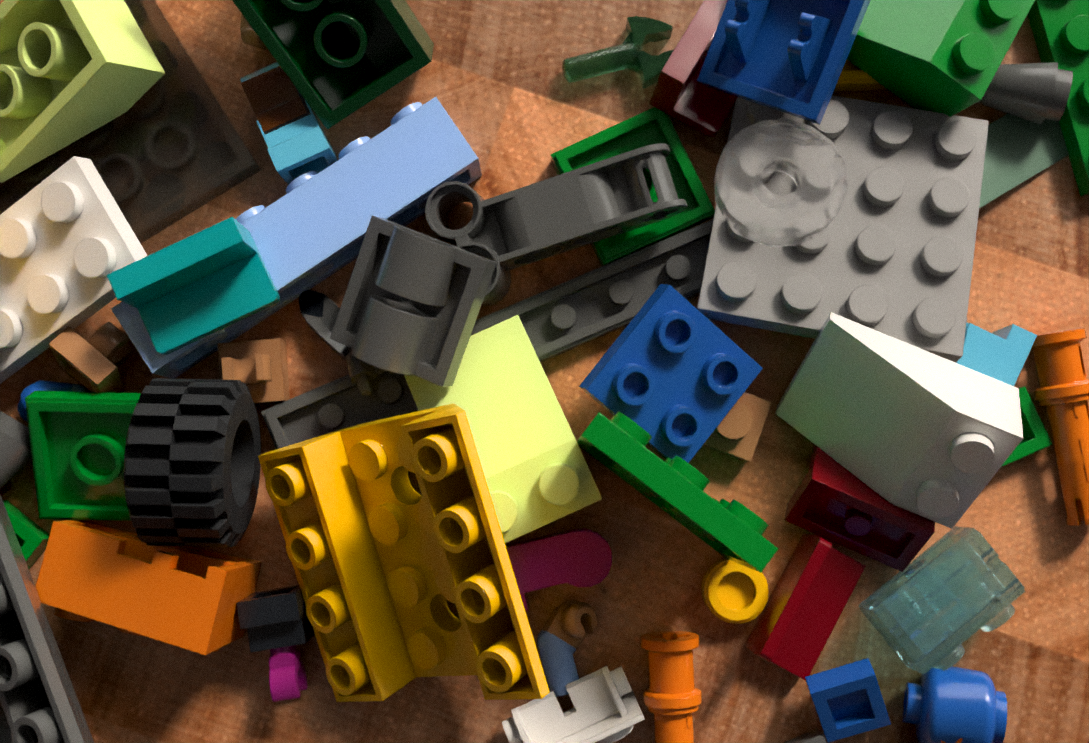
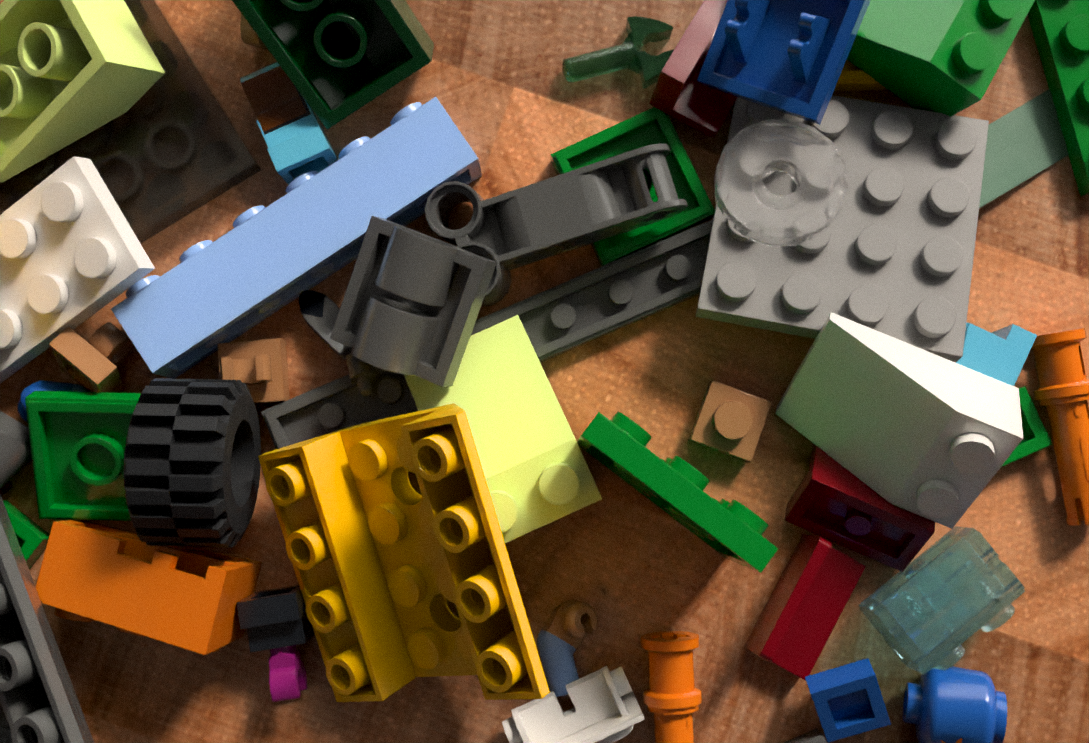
teal panel [107,217,280,355] -> none
magenta leg [506,528,612,612] -> none
blue plate [579,284,763,463] -> none
yellow tile [701,558,769,624] -> none
dark grey cone [977,62,1073,125] -> none

